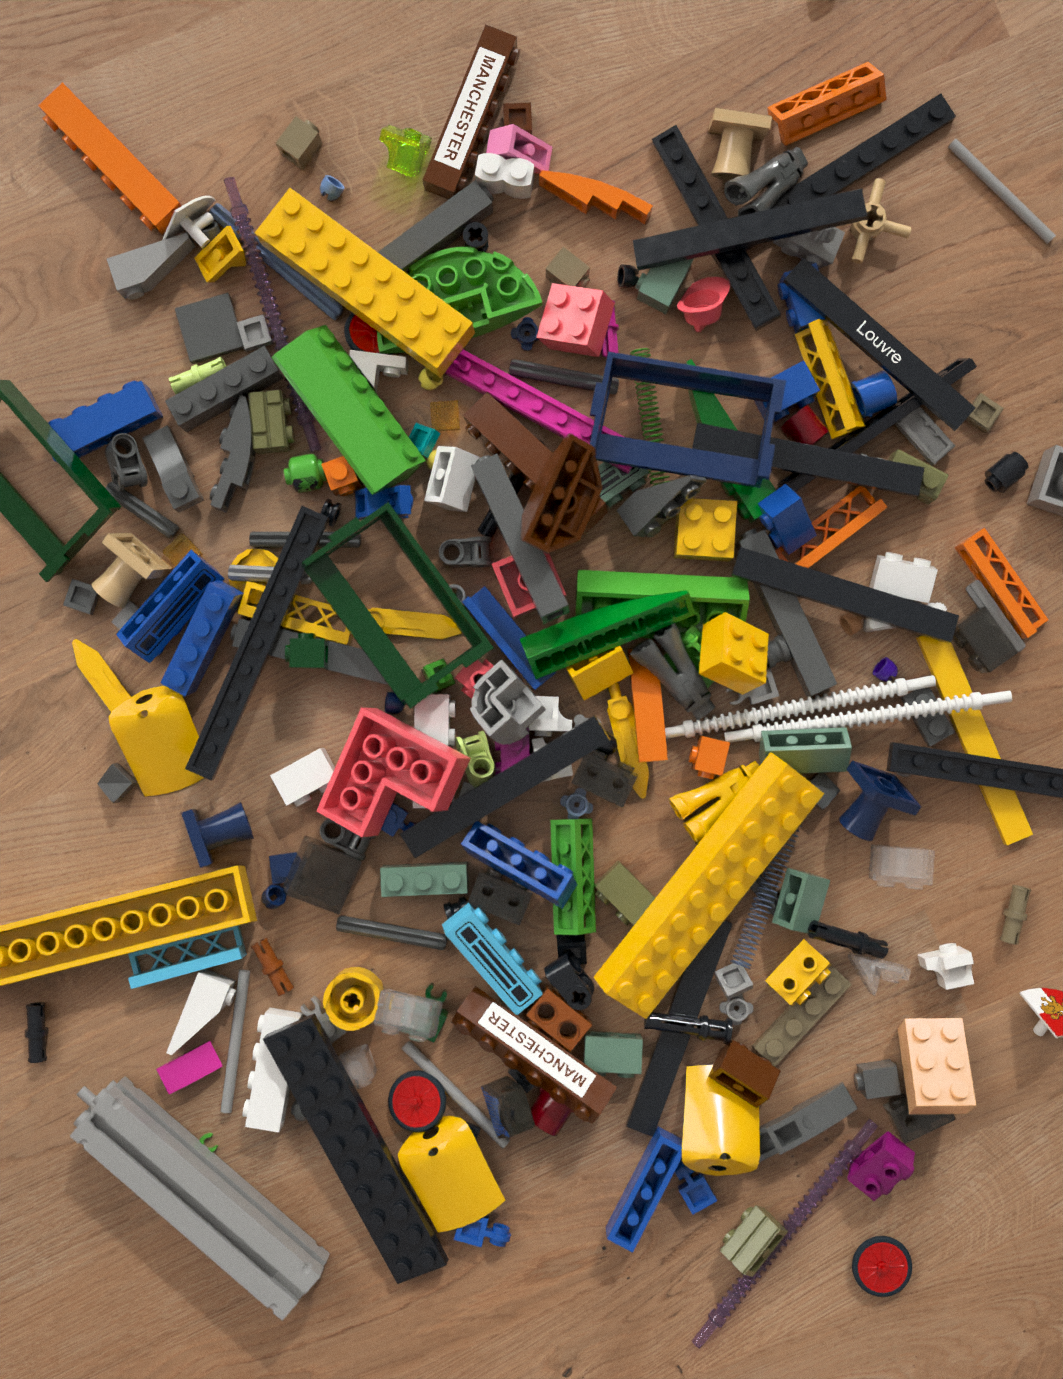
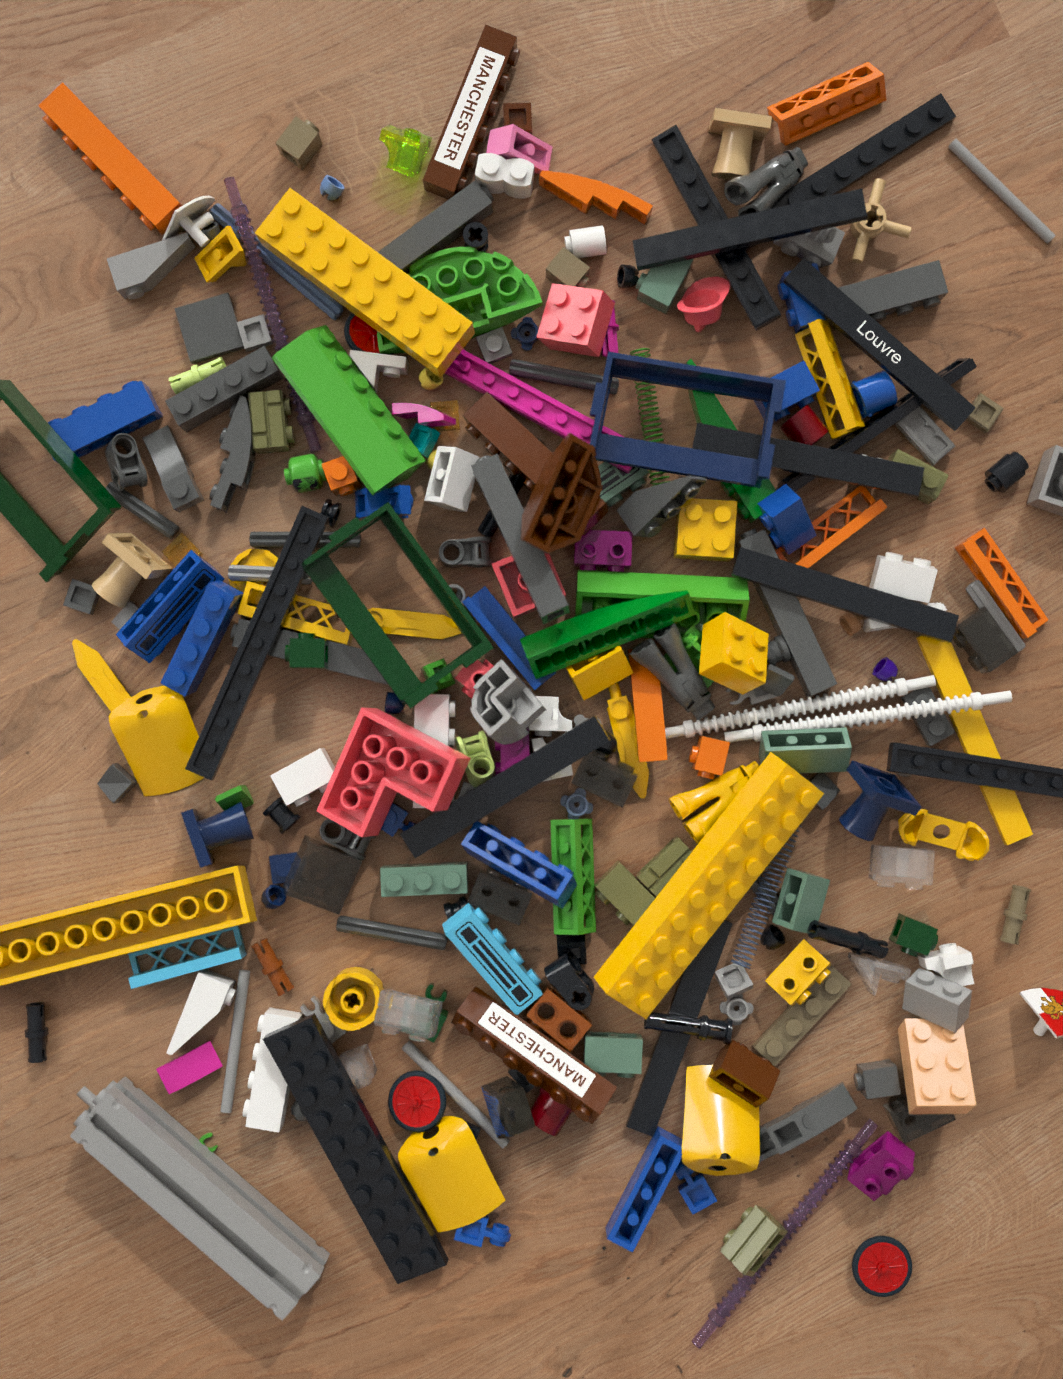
none -> bright green slope [215,785,254,811]
none -> black bush [263,797,301,834]
none -> slope [392,403,456,428]
none -> light grey plate [476,327,512,364]
none -> white brick [564,225,607,258]
none -> magenta brick [574,530,632,572]
none -> olive brick [636,836,692,897]
none -> dark grey slope [759,664,795,696]
none -> black hinge [760,925,786,950]
none -> dark grey brick [832,260,948,330]
none -> dark green brick [889,913,938,957]
none -> yellow piece [898,809,989,861]
none -> light grey brick [902,968,972,1033]

